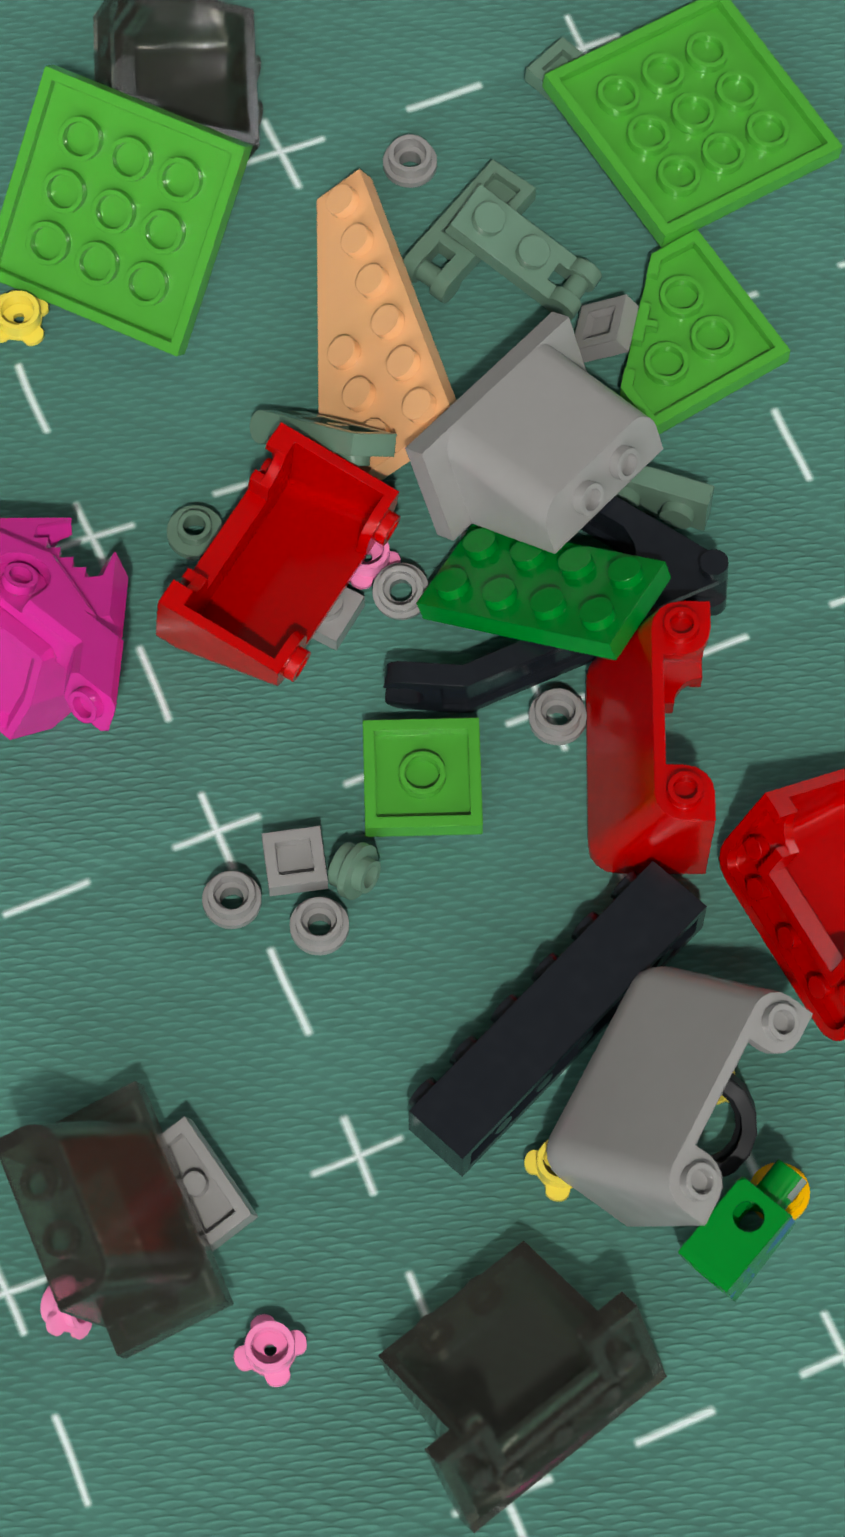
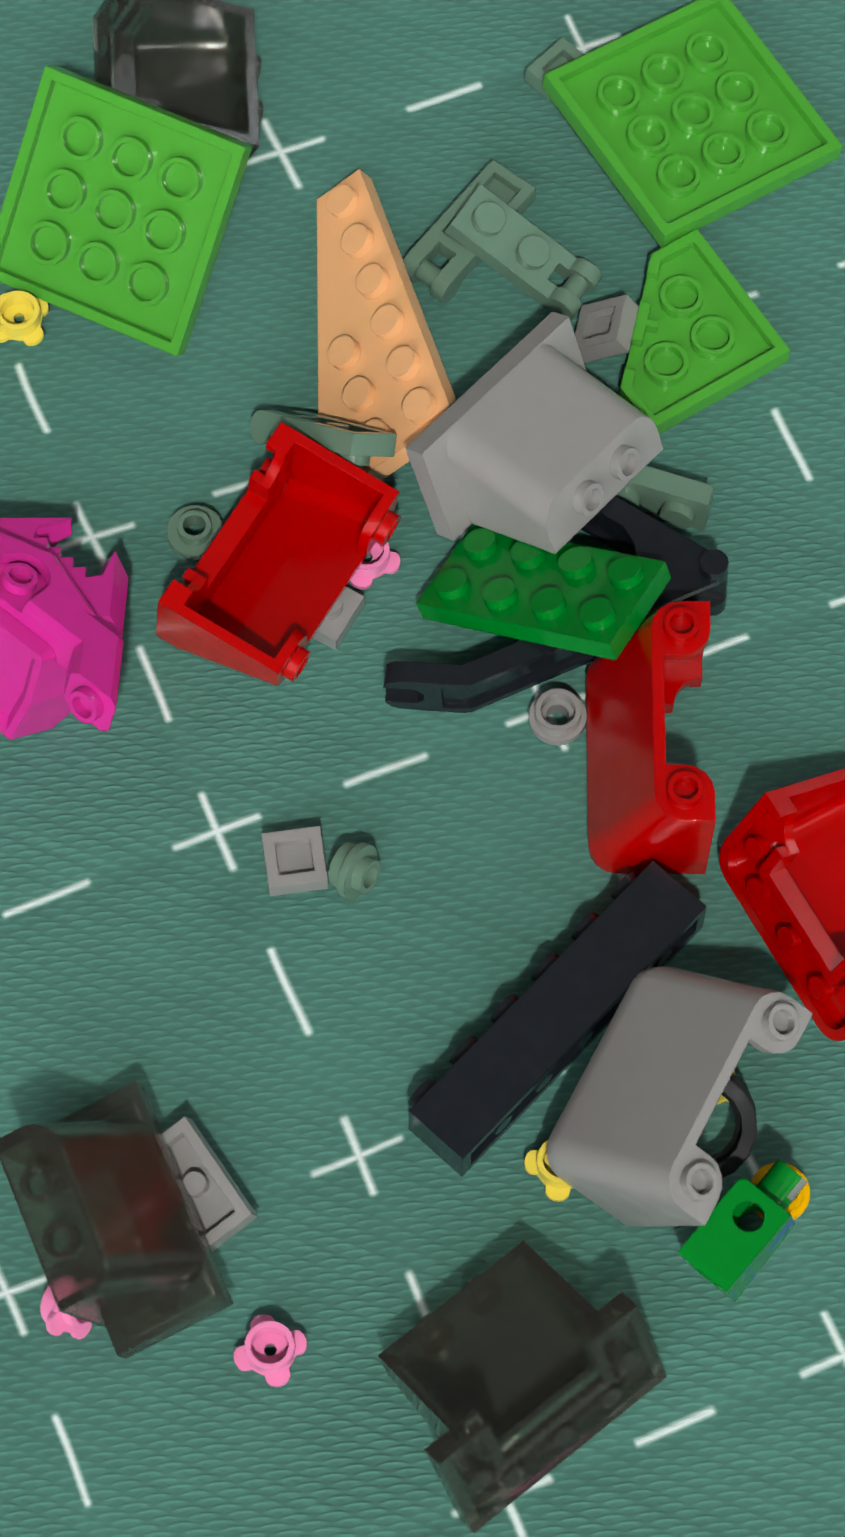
light grey plate [202,871,262,929] -> none
light grey plate [290,897,349,955] -> none
bright green plate [363,718,483,837] -> none
light grey plate [372,563,429,620] -> none
light grey plate [383,134,437,188] -> none

